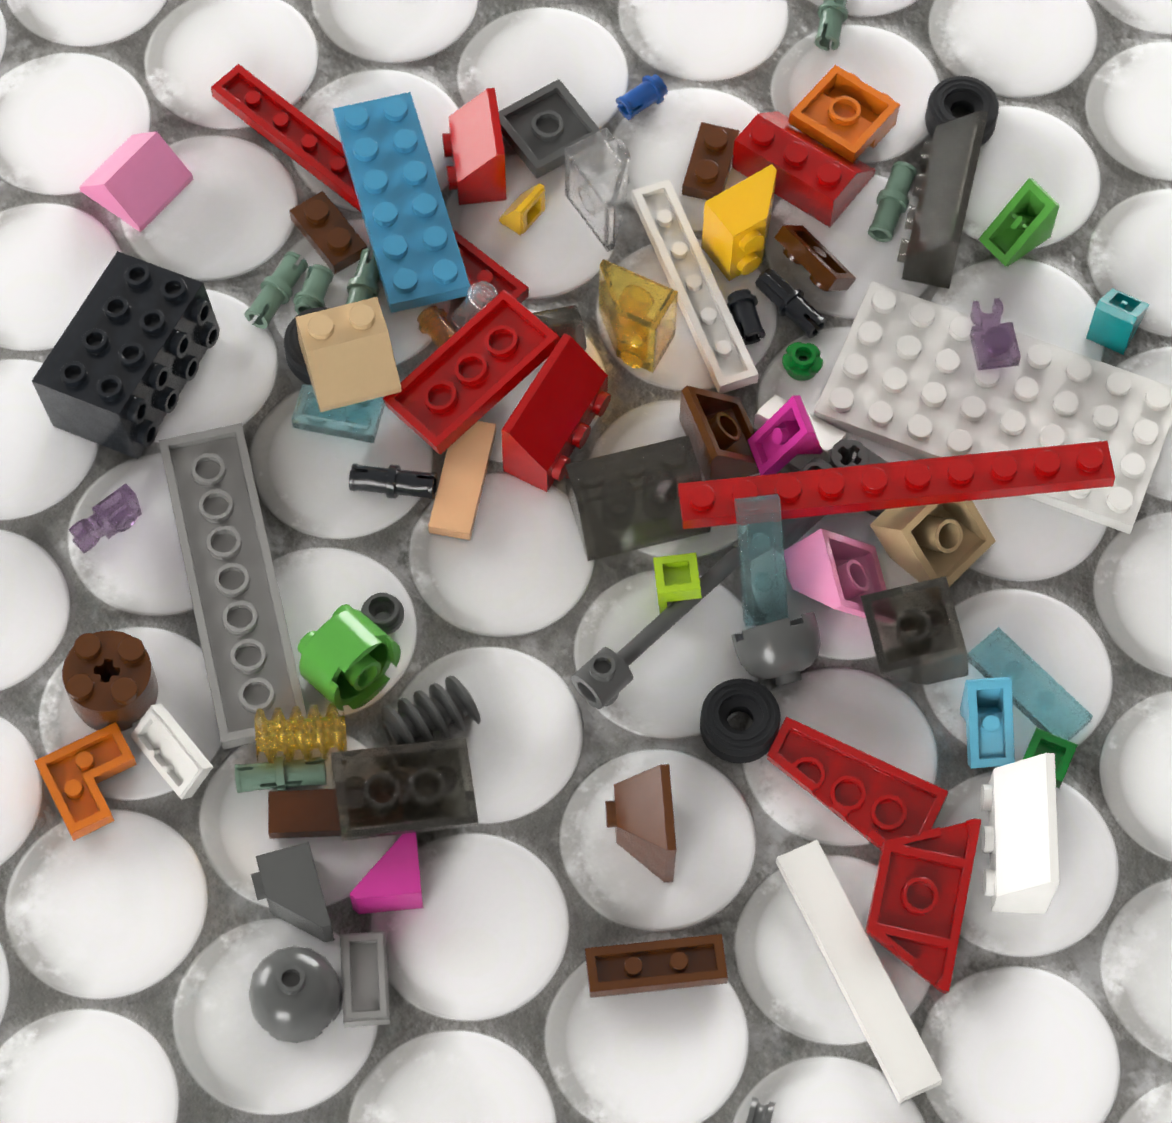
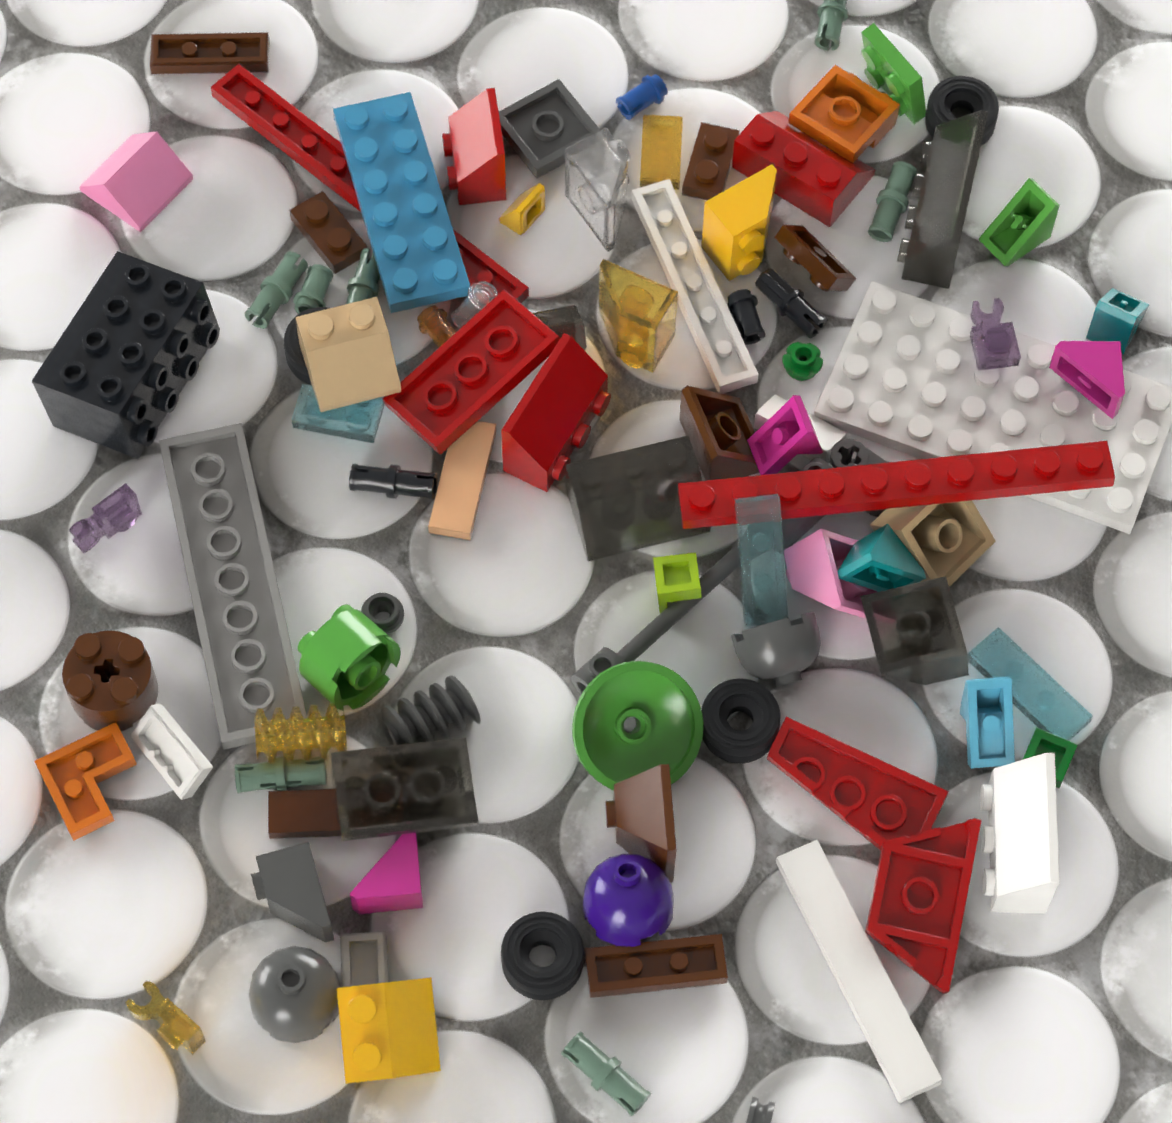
none -> clear yellow plate [125,981,206,1055]
none -> reddish brown tile [150,32,270,74]
none -> yellow slope [337,977,441,1084]
none -> black tyre [501,912,584,1000]
none -> sand green pin [561,1031,651,1117]
none -> bright green dish [572,661,703,790]
none -> dark purple cylinder [583,854,674,947]
none -> clear yellow tile [640,115,683,190]
none -> teal slope [837,524,926,596]
none -> bright green plate [861,23,926,124]
none -> dark pink slope [1049,341,1125,419]

